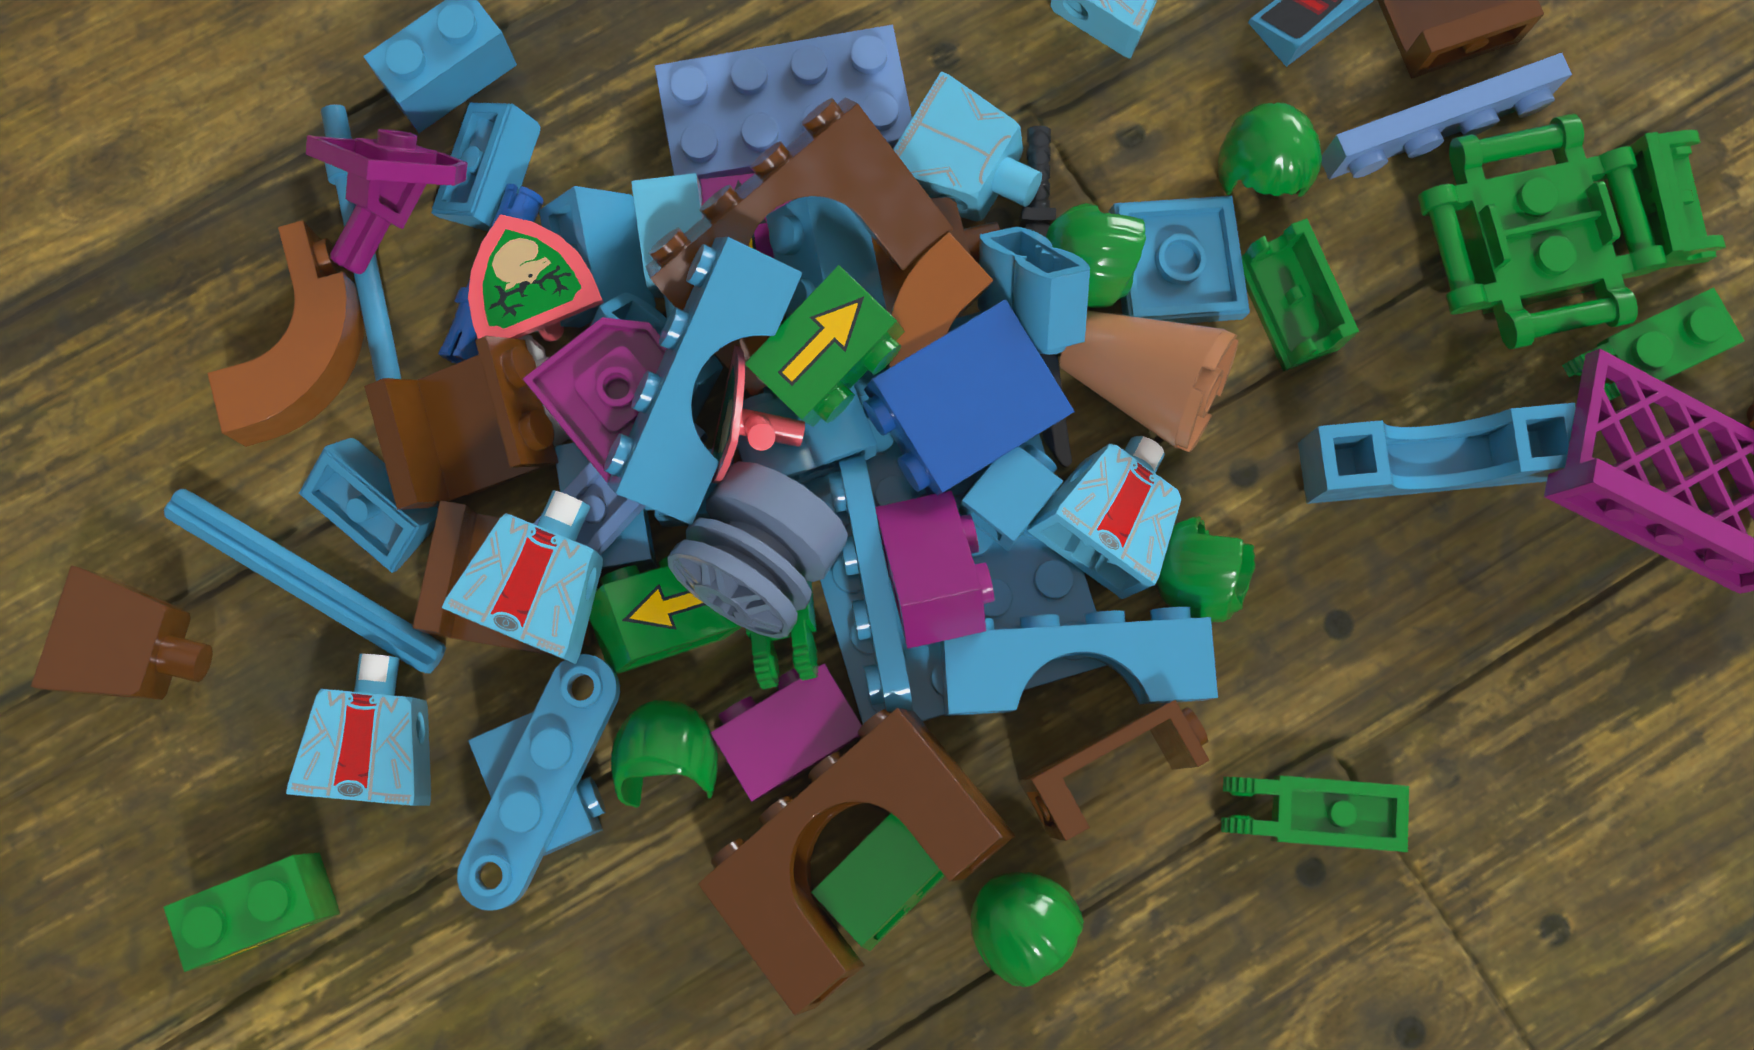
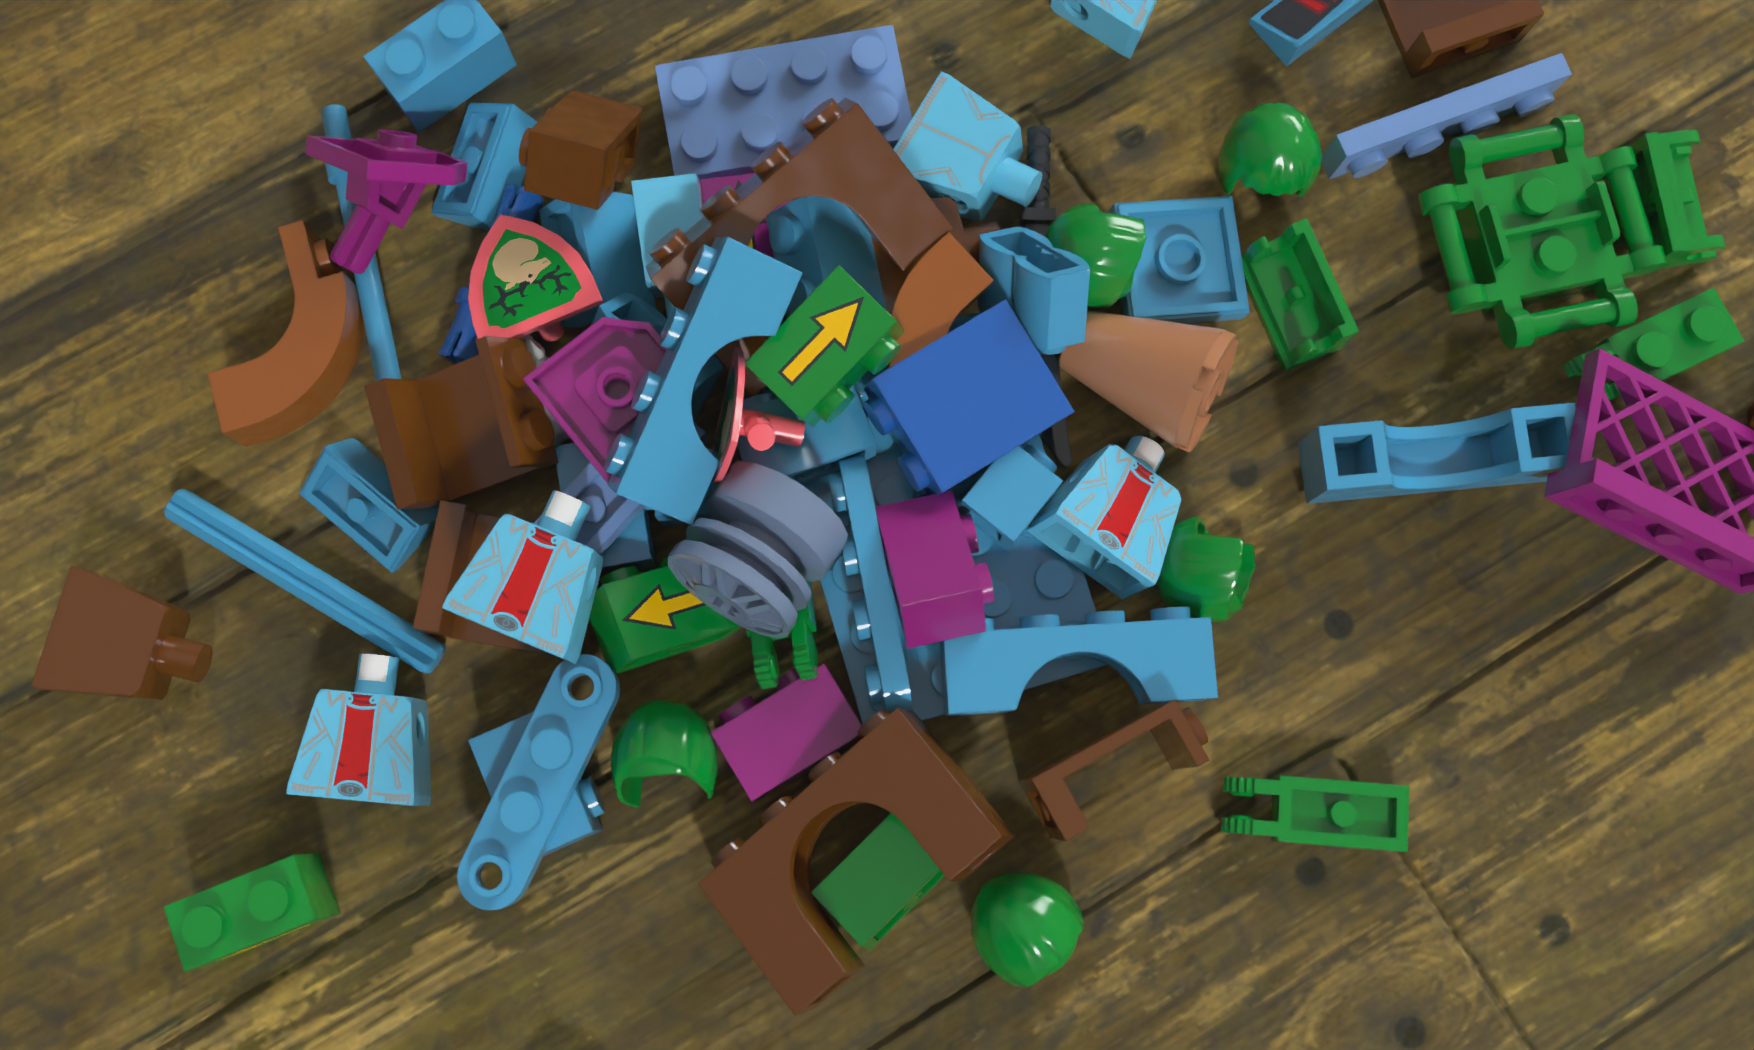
none -> reddish brown brick [519,90,643,210]

